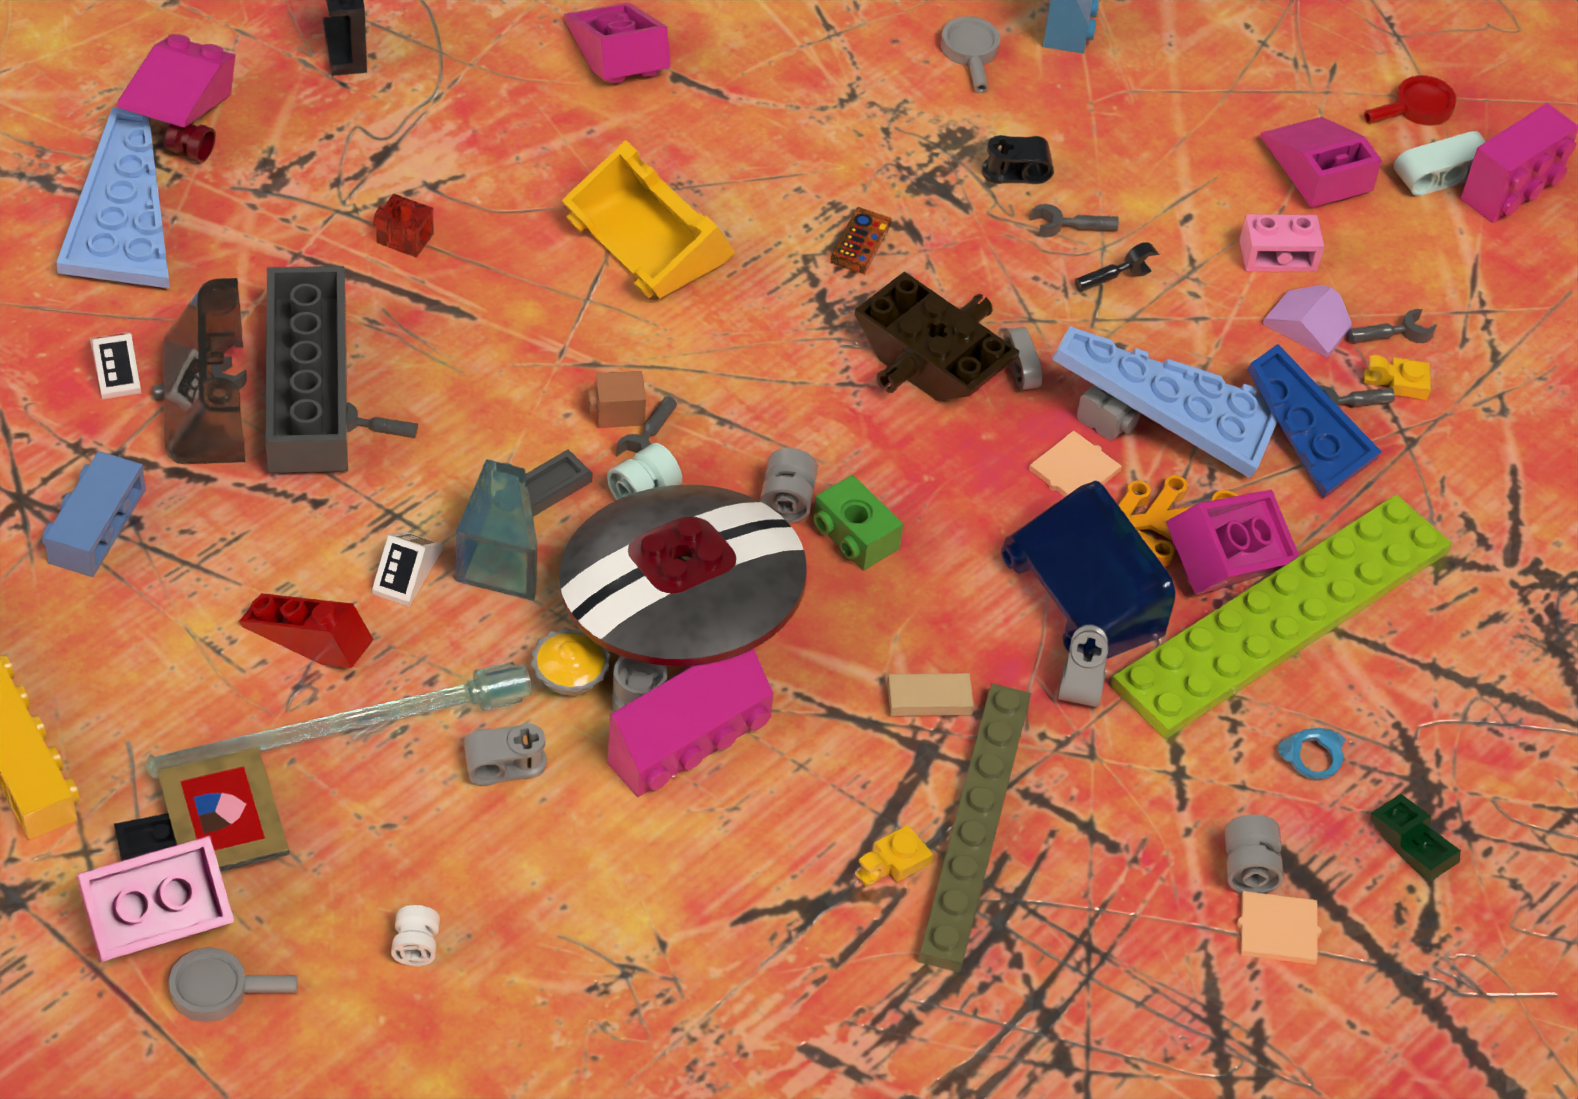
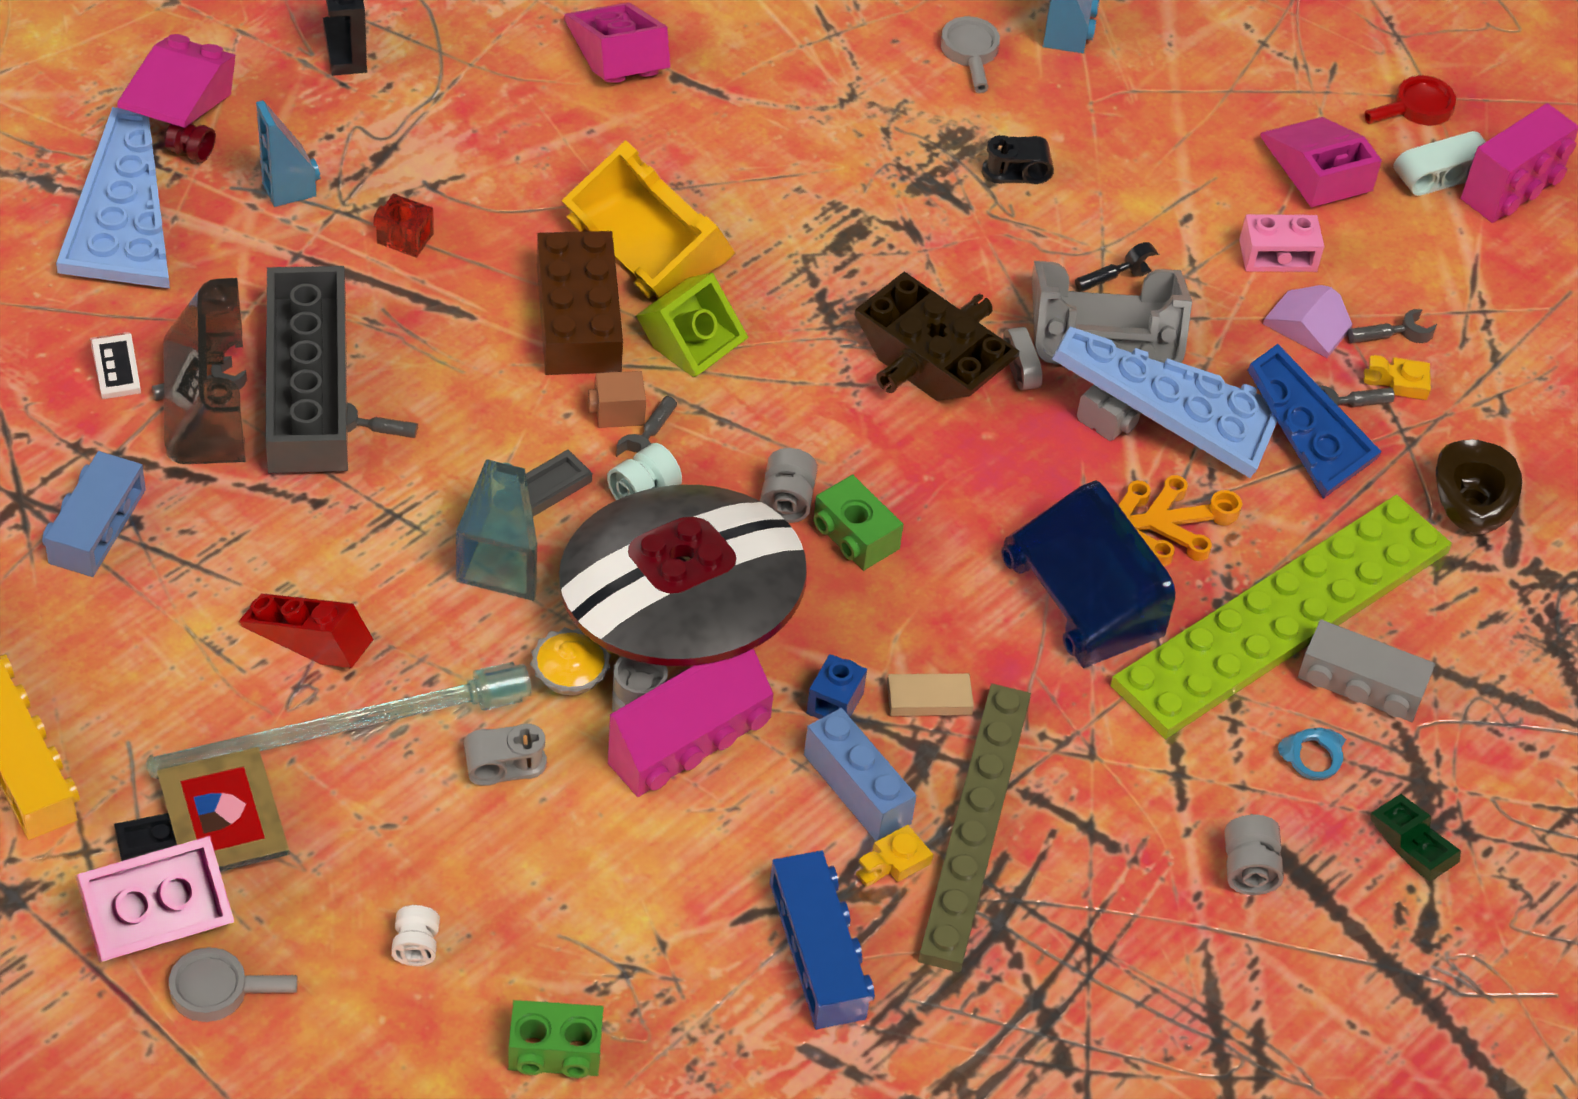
white slope [372,532,443,607] -> none
clear orange tile [830,207,892,275] -> none
light nougat piece [1029,431,1122,506] -> none
dark grey piece [1030,204,1119,237] -> none
light grey piece [1058,625,1108,707] -> none
dark pink slope [1166,490,1299,595] -> none
light nougat piece [1237,891,1322,965] -> none
none -> dark azure slope [256,100,320,207]
none -> bright green brick [508,1000,604,1078]
none -> reddish brown brick [537,231,623,375]
none -> lime slope [636,272,749,377]
none -> blue brick [770,850,875,1030]
none -> medium blue brick [804,707,917,841]
none -> blue brick [806,654,867,719]
none -> light grey windscreen [1032,261,1192,364]
none -> light grey brick [1297,619,1436,723]
none -> dark brown hat [1436,439,1522,535]

